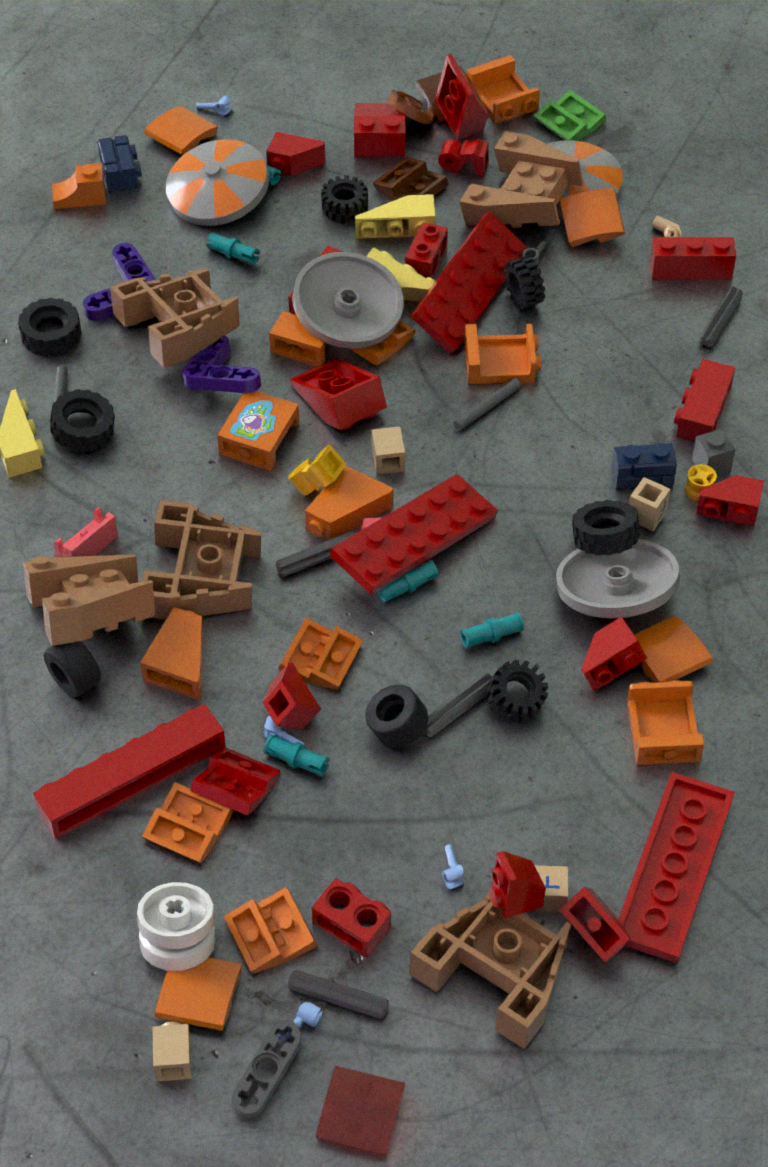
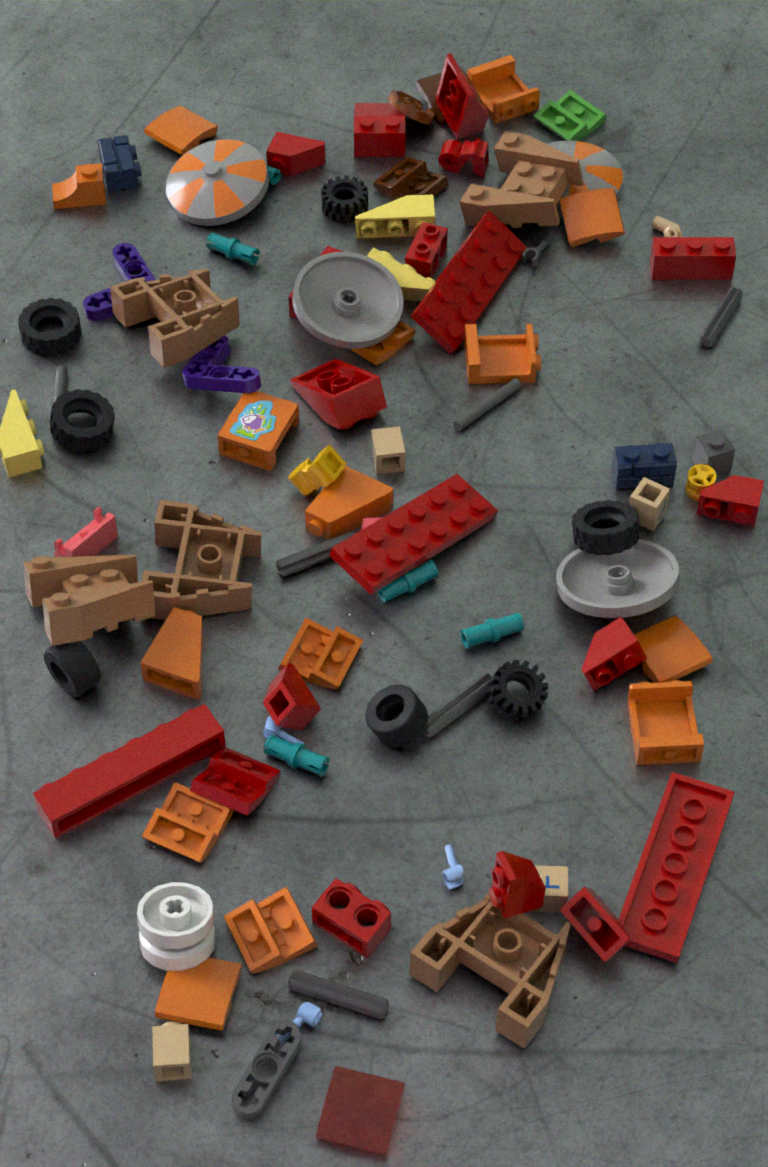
light blue hand [196,96,233,116] -> none
orange arch [269,311,325,367] -> none
black tyre [504,255,545,309] -> none
red brick [674,359,735,442] -> none

